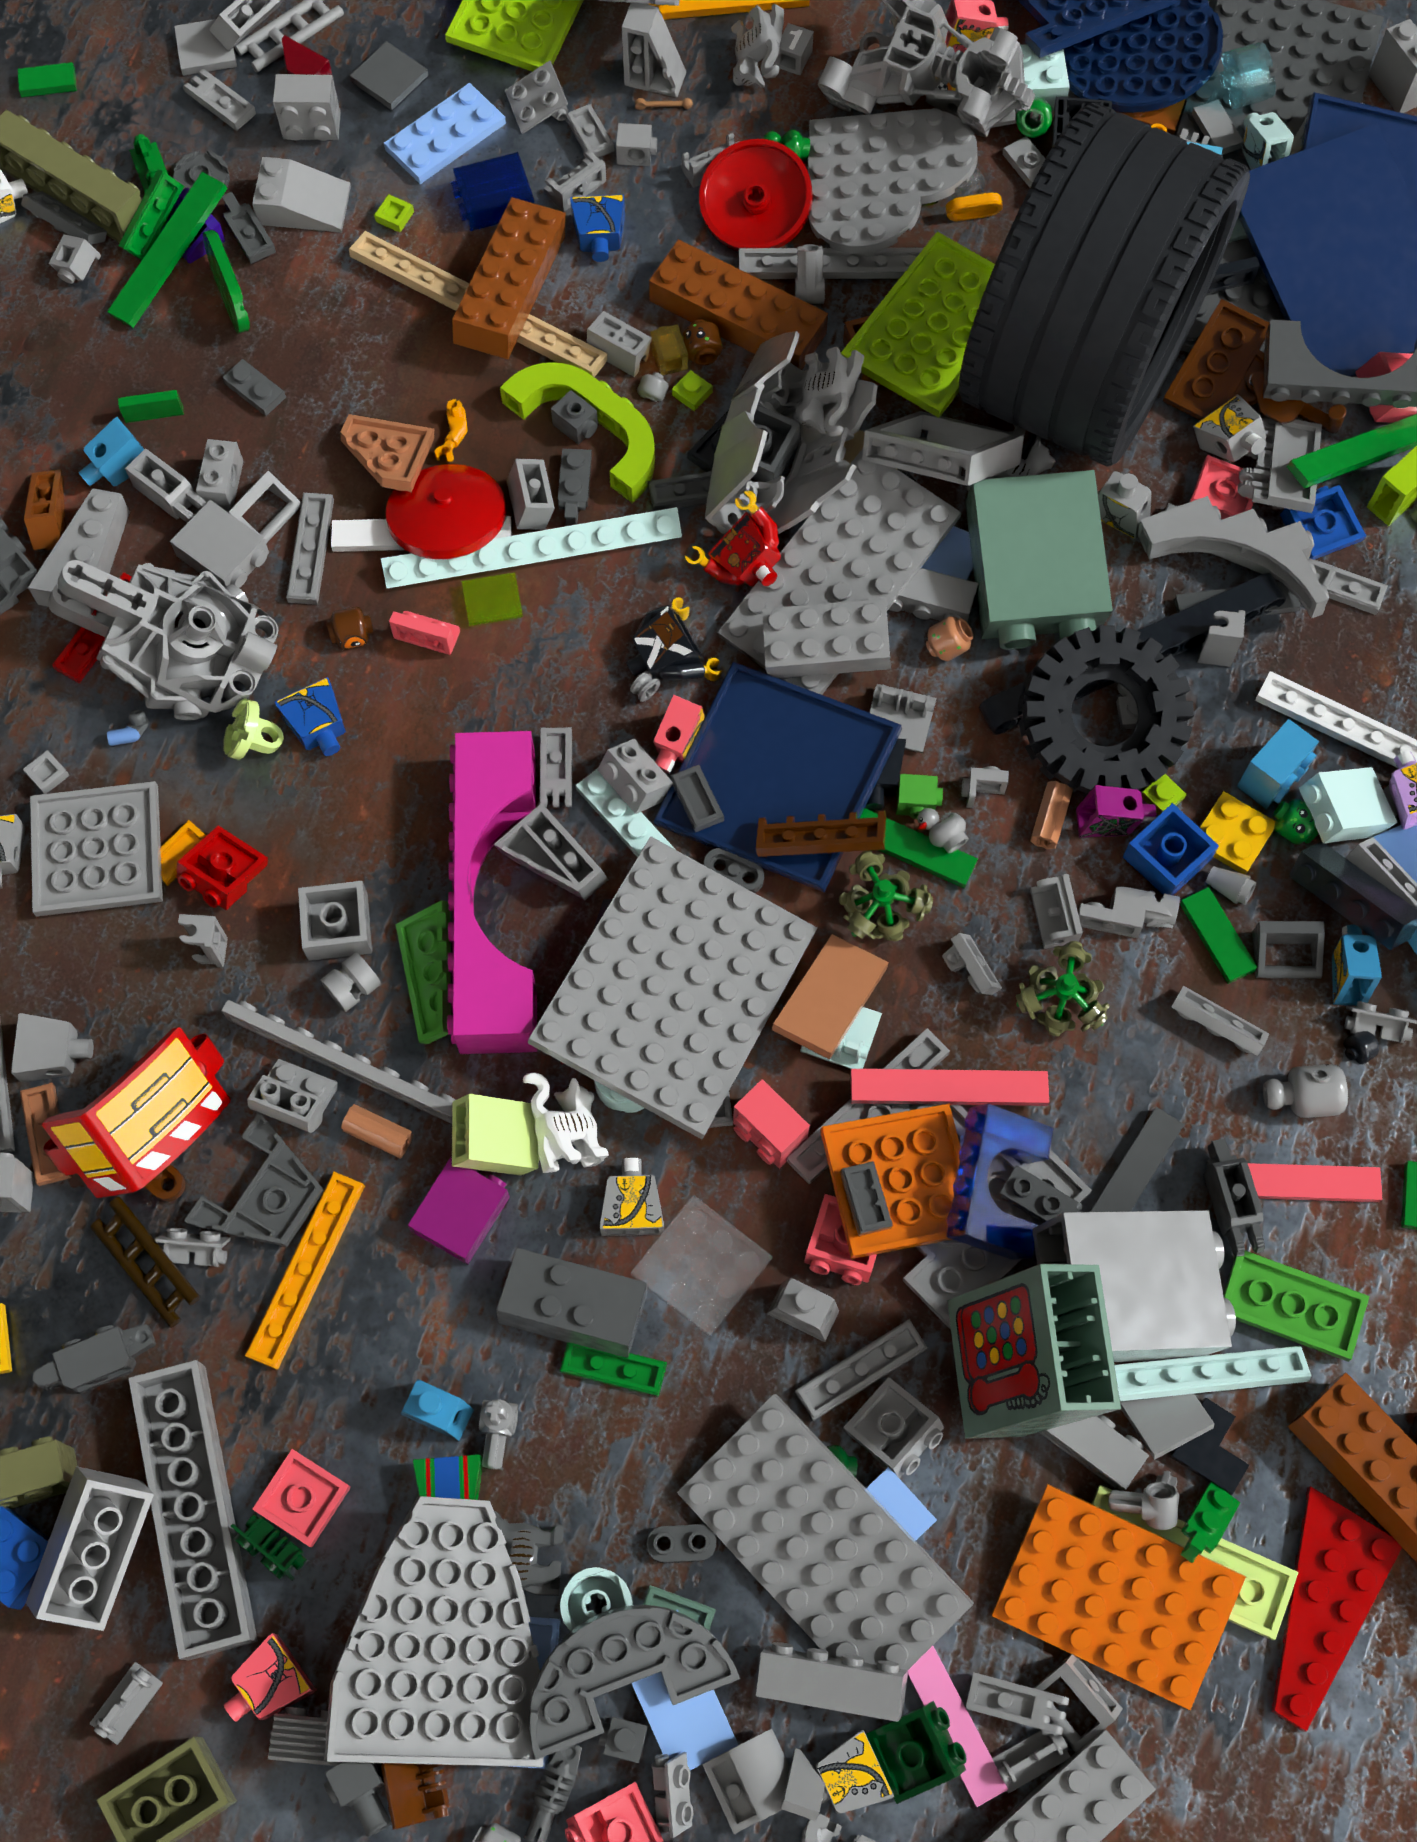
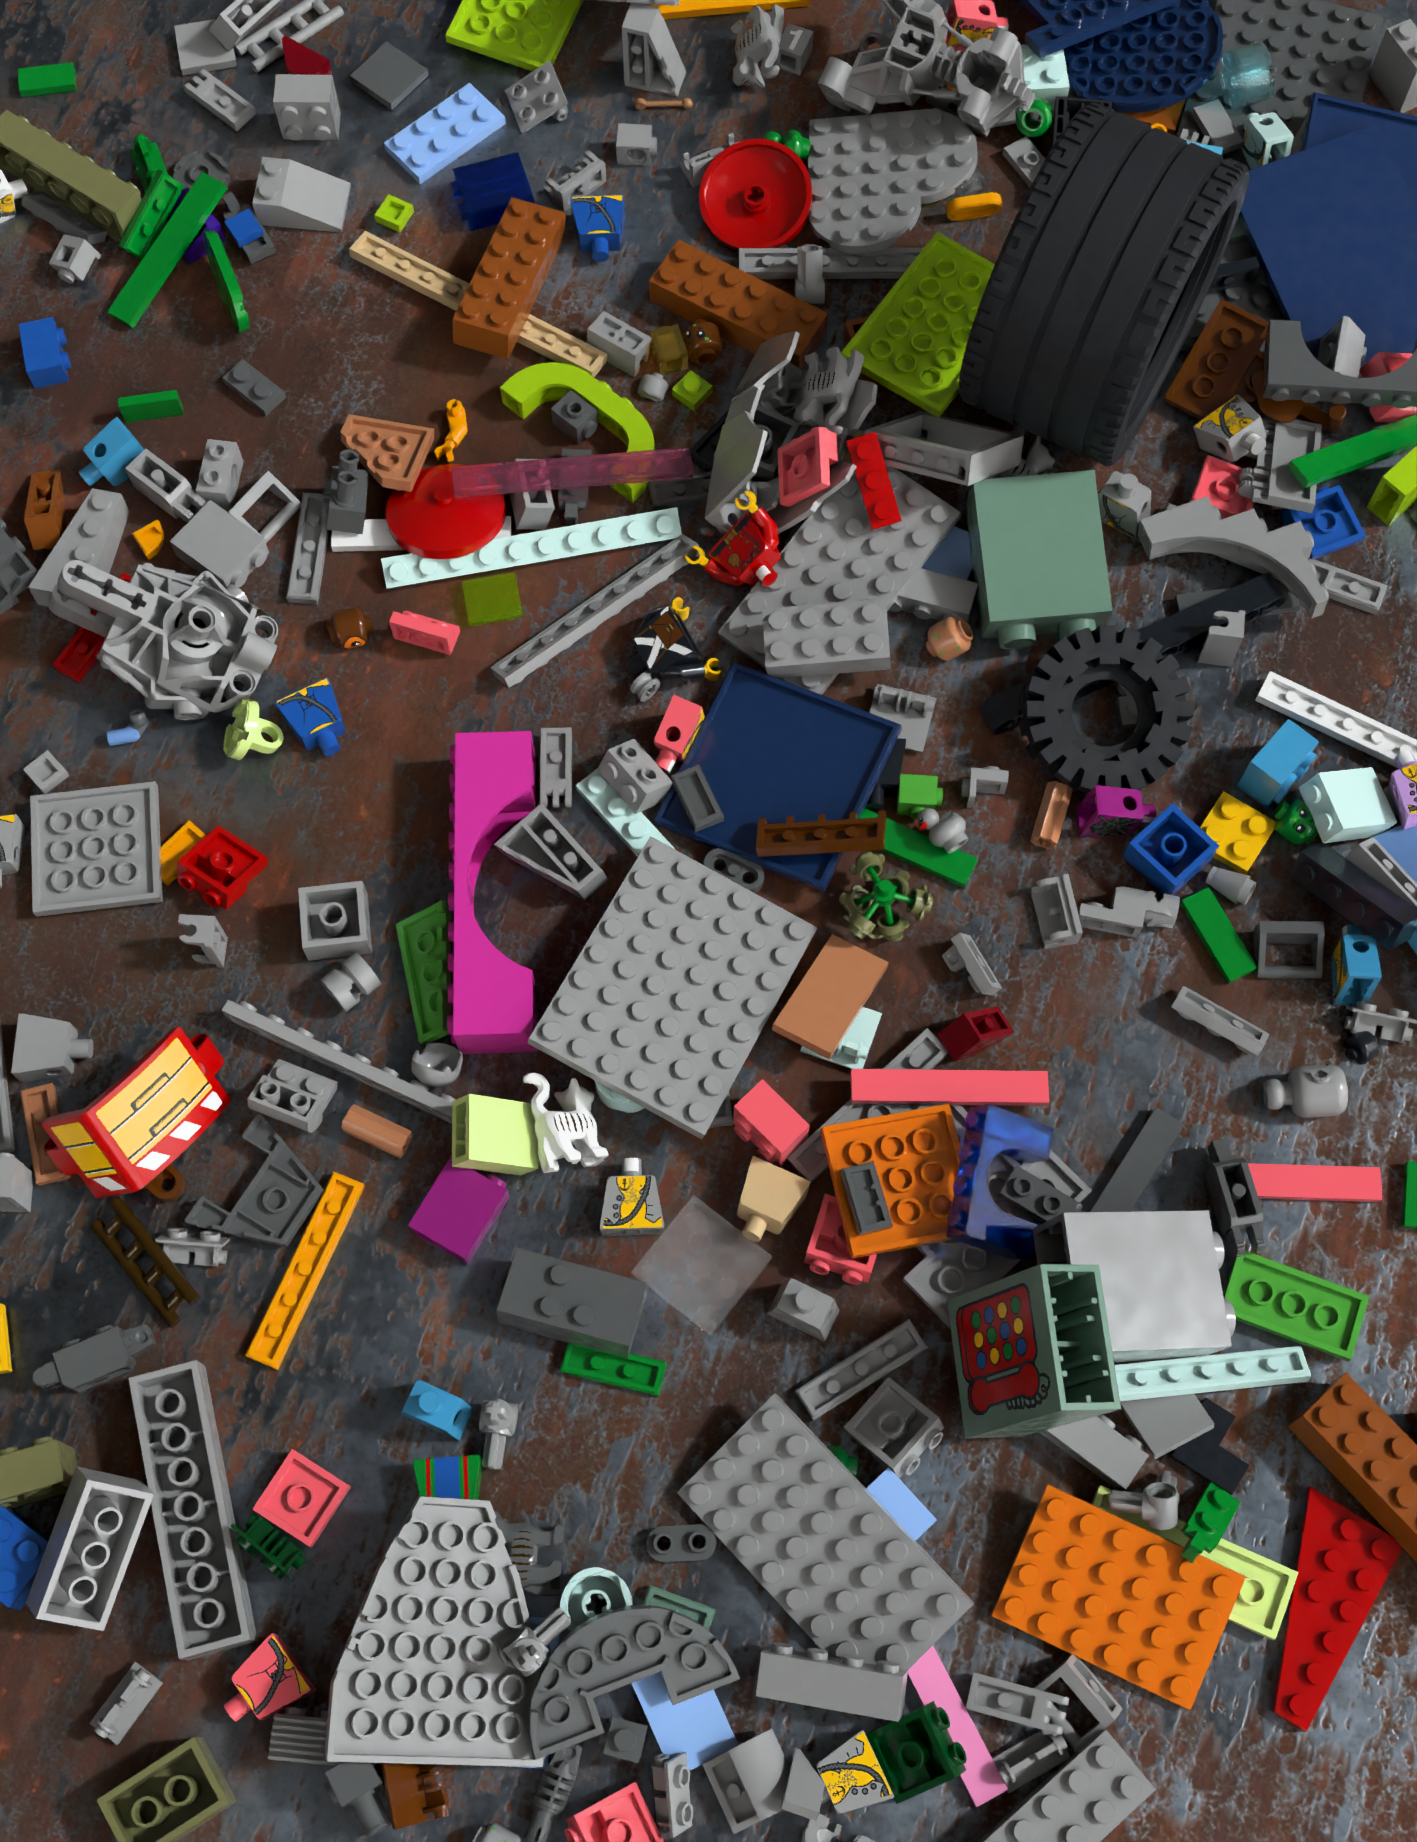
light grey plate [565,104,615,158] -> none
olive plant [1016,941,1110,1036] -> none
lime plate [1141,774,1187,815] -> none
none -> blue brick [18,317,71,389]
none -> light orange tile [132,519,164,561]
none -> blue tile [224,208,264,248]
none -> dark grey brick [321,449,368,534]
none -> light grey hair [411,1042,463,1087]
none -> clear pink tile [451,447,694,498]
none -> light grey plate [490,534,700,688]
none -> light grey axle [502,1608,571,1677]
none -> tan torso [737,1156,811,1242]
none -> coral plate [778,427,838,507]
none -> red plate [846,432,902,530]
none -> dark red slope [937,1006,1015,1061]
none -> light grey slope [1317,316,1367,378]

